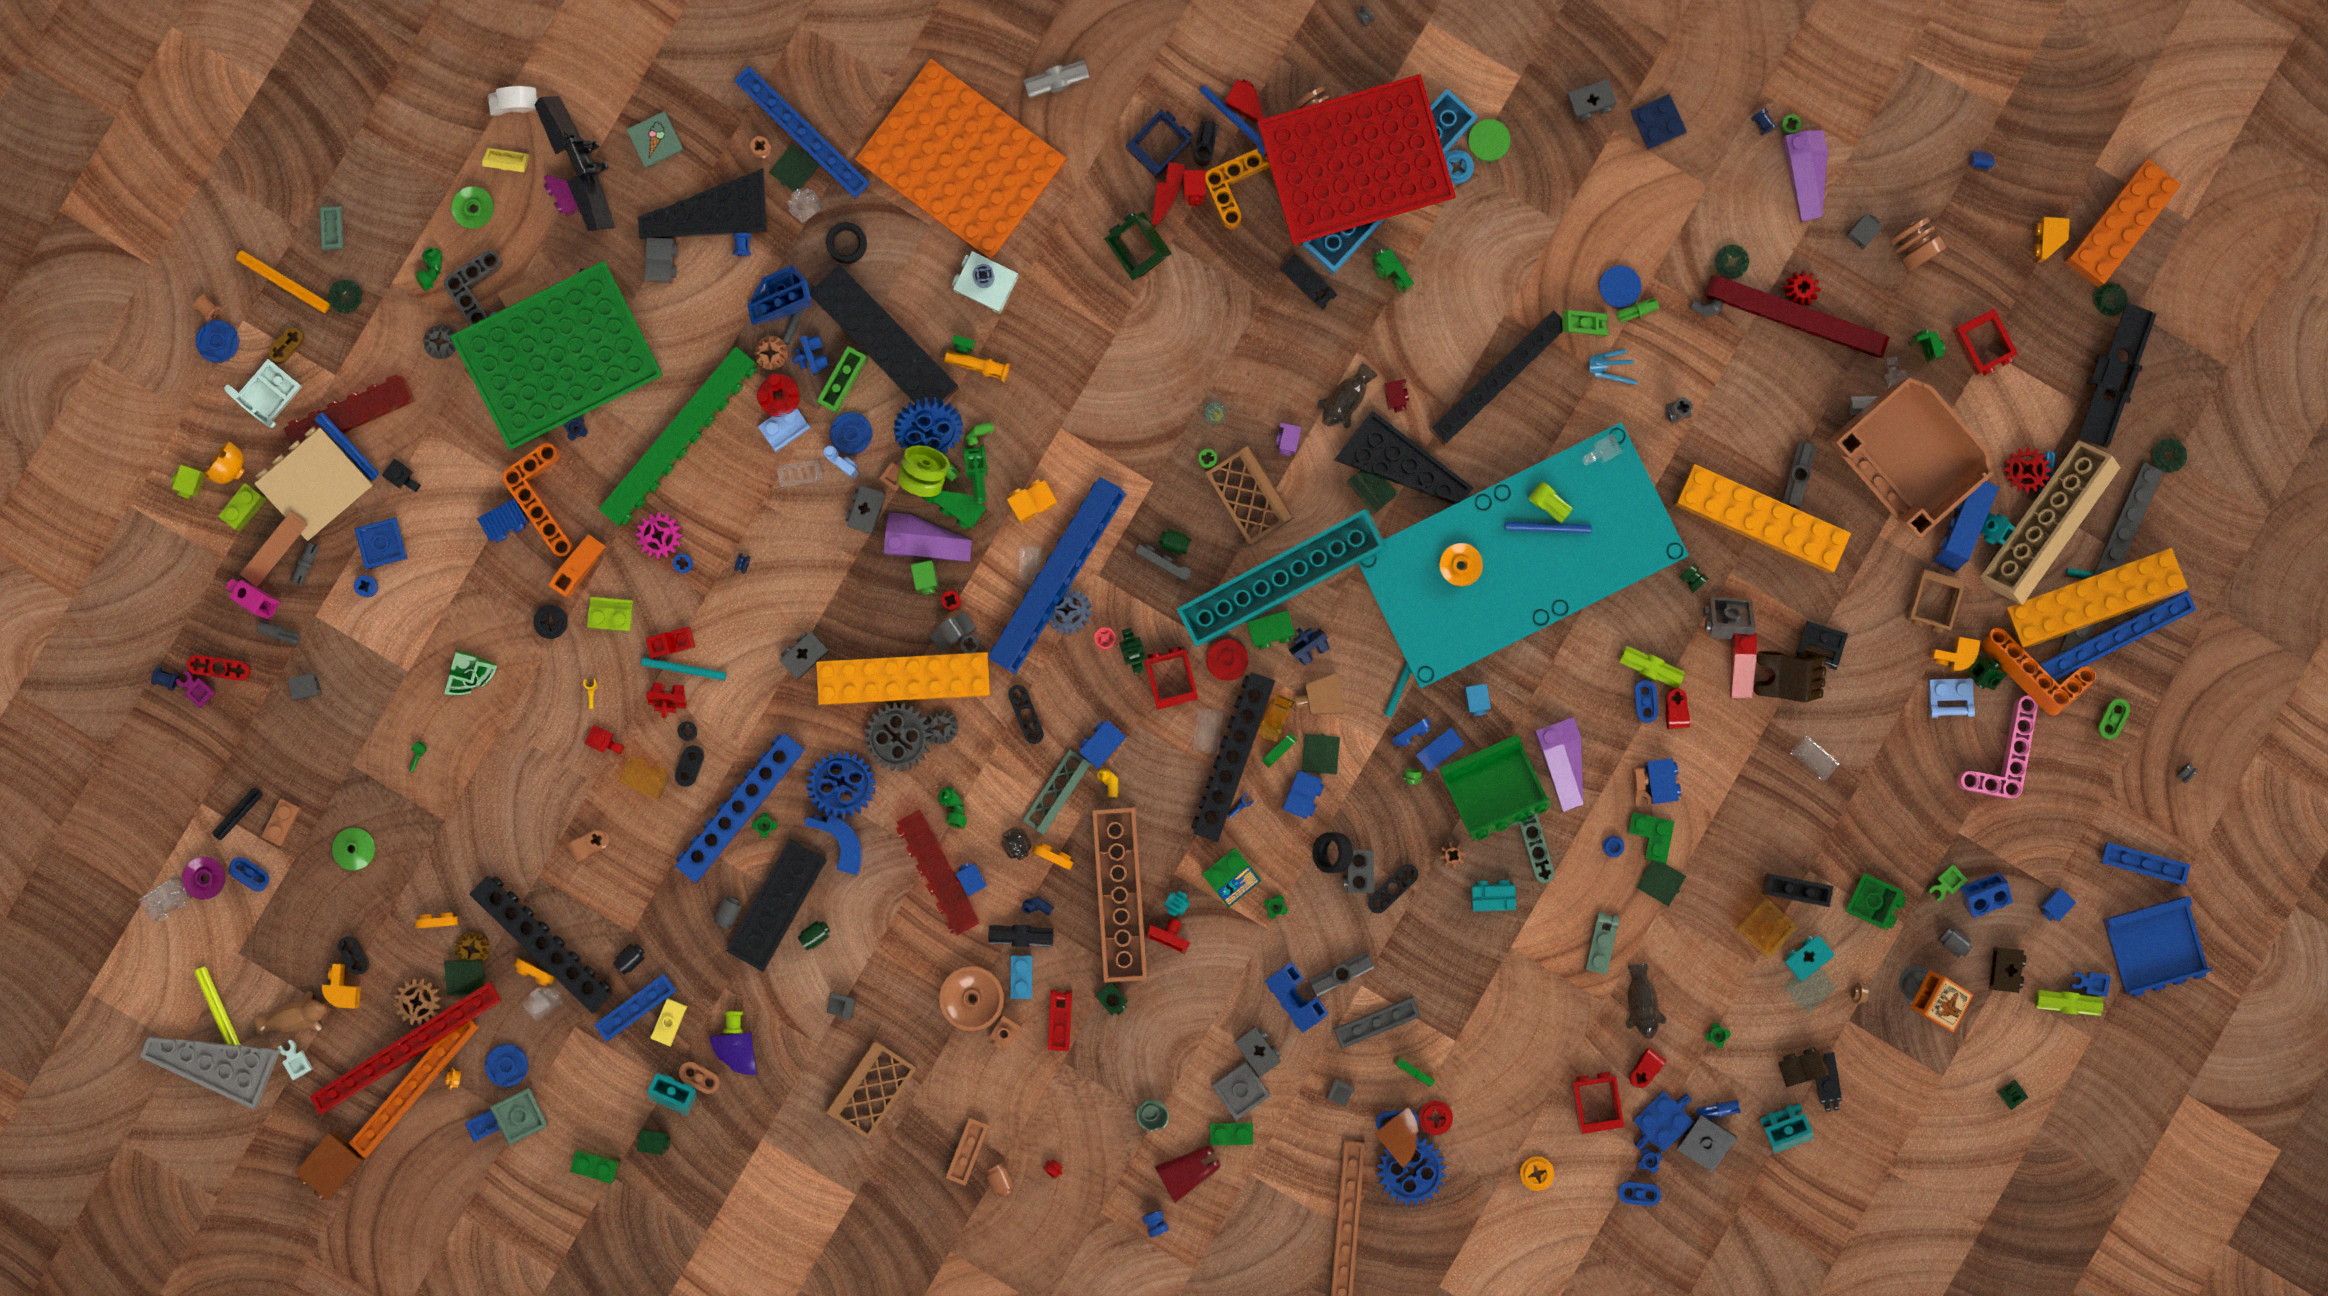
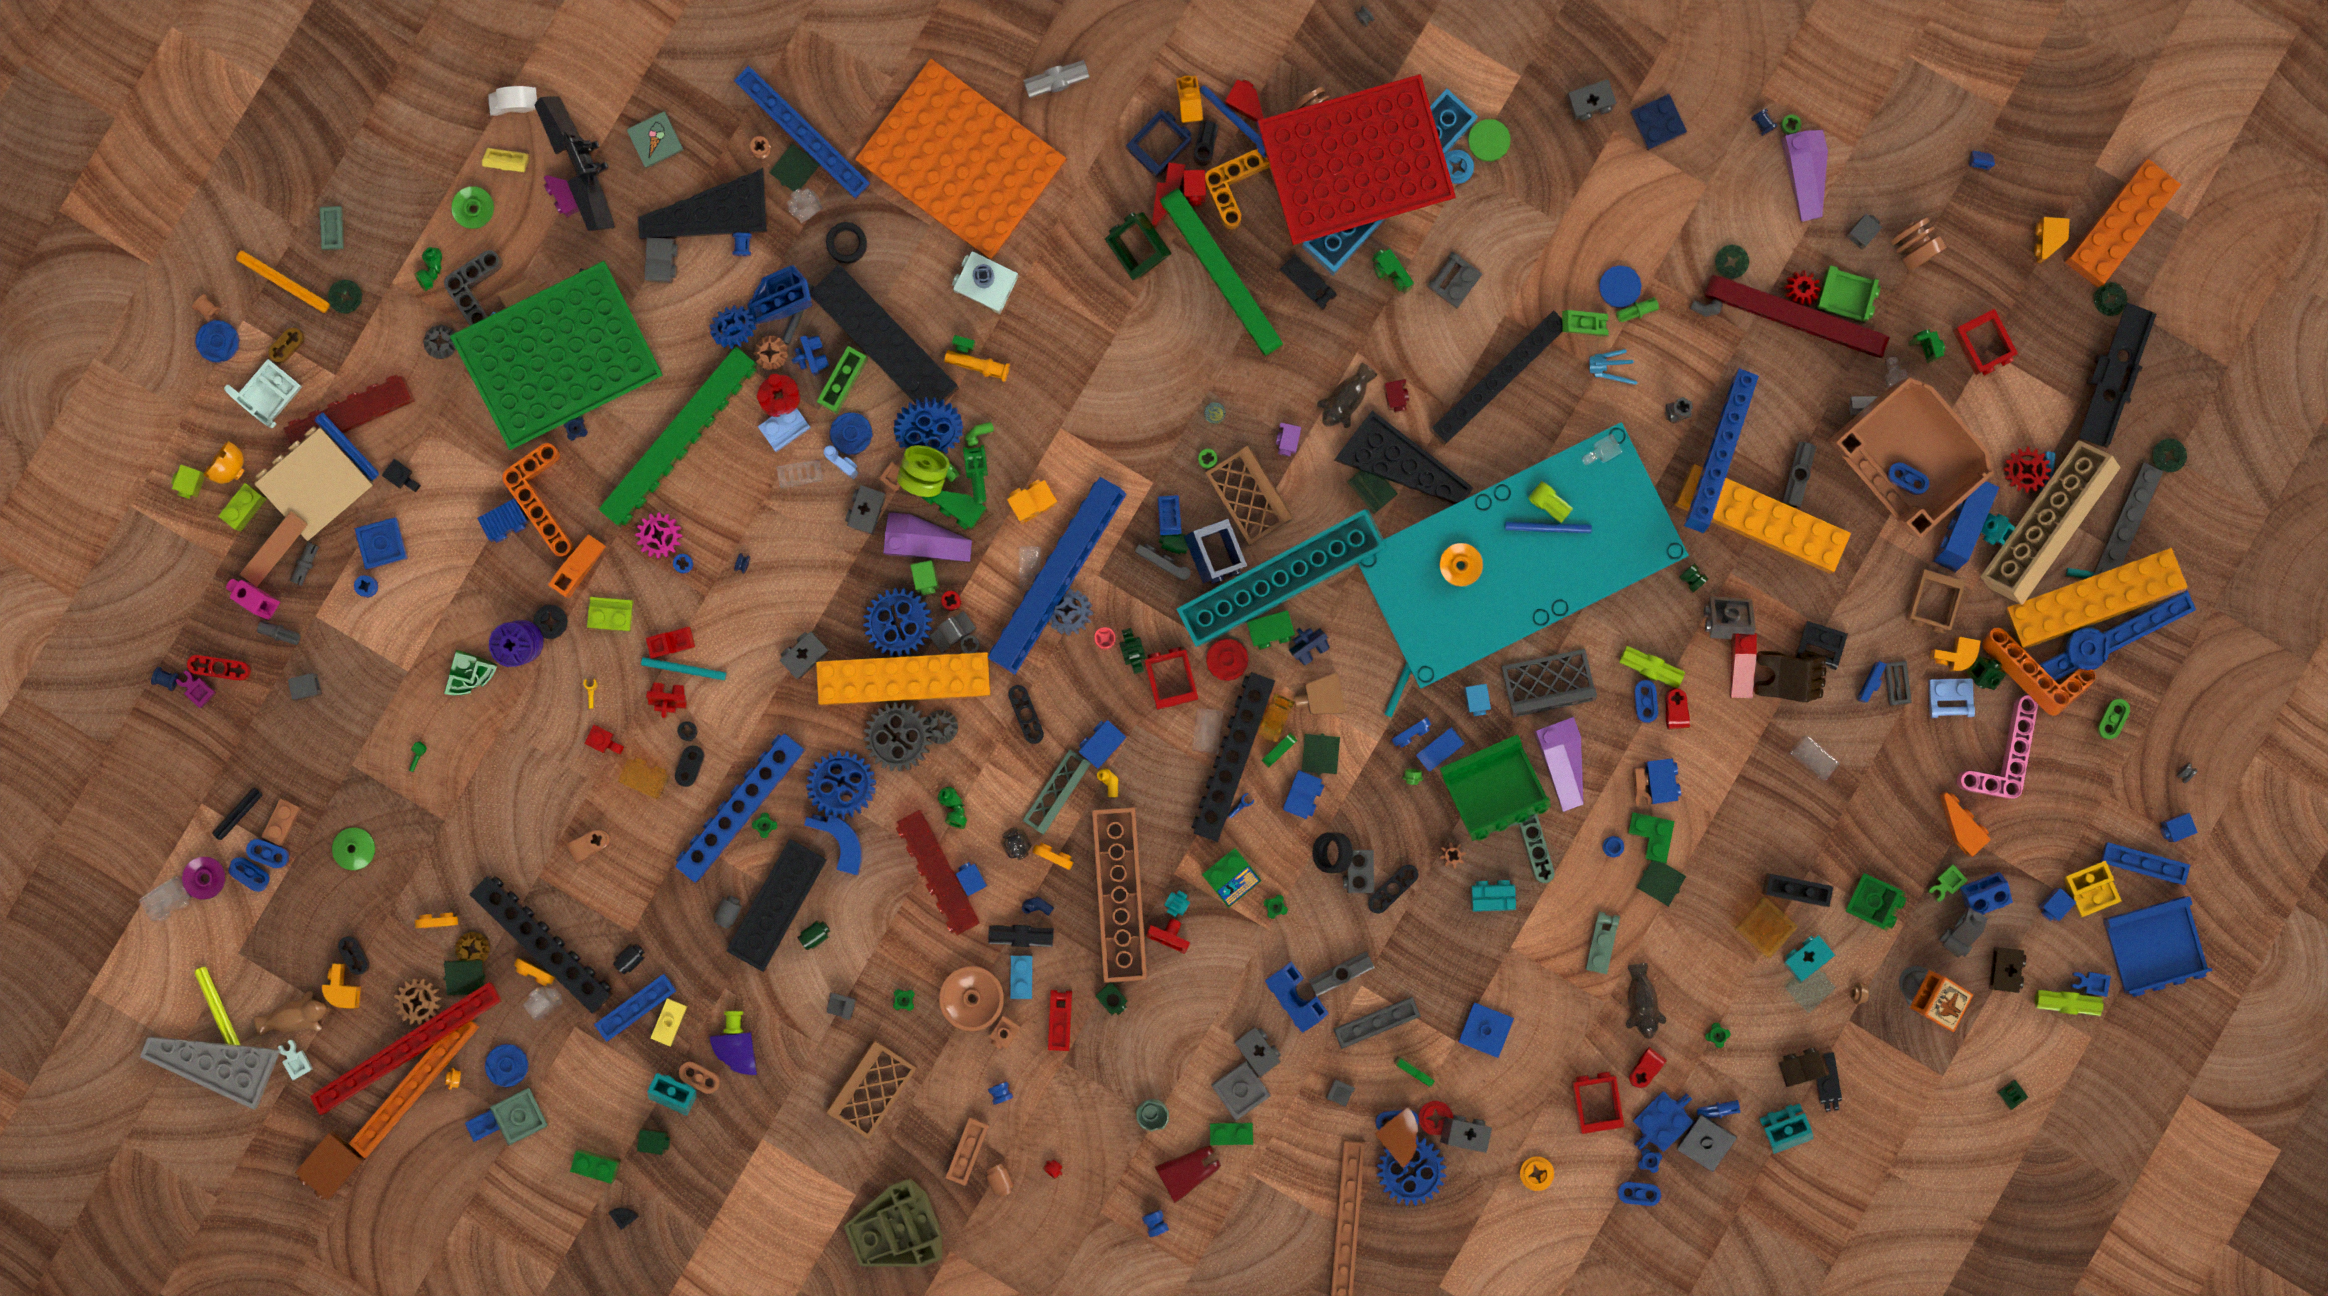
none -> blue plate [246,839,289,868]
none -> dark purple wheel [489,620,543,667]
none -> black tile [609,1208,639,1230]
none -> blue gear [710,305,757,349]
none -> olive wedge [844,1178,942,1267]
none -> blue gear [863,588,933,657]
none -> green plate [893,989,915,1011]
none -> blue wheel [988,1081,1013,1105]
none -> blue plate [1158,495,1181,535]
none -> green beam [1159,188,1283,357]
none -> light orange slope [1176,75,1203,123]
none -> dark blue window [1184,519,1247,584]
none -> dark grey plate [1427,252,1482,309]
none -> dark grey brick [1440,1115,1492,1153]
none -> blue plate [1458,1002,1514,1058]
none -> dark grey fence [1501,649,1597,718]
none -> blue brick [1684,368,1759,534]
none -> bright green panel [1815,265,1881,323]
none -> blue plate [1857,661,1887,703]
none -> dark grey tile [1885,661,1912,706]
none -> blue plate [1887,462,1929,495]
none -> orange slope [1939,792,1991,857]
none -> dark grey brick [1951,907,1988,947]
none -> yellow brick [2064,861,2122,918]
none -> blue tile [2066,627,2110,670]
none -> blue brick [2160,813,2198,842]

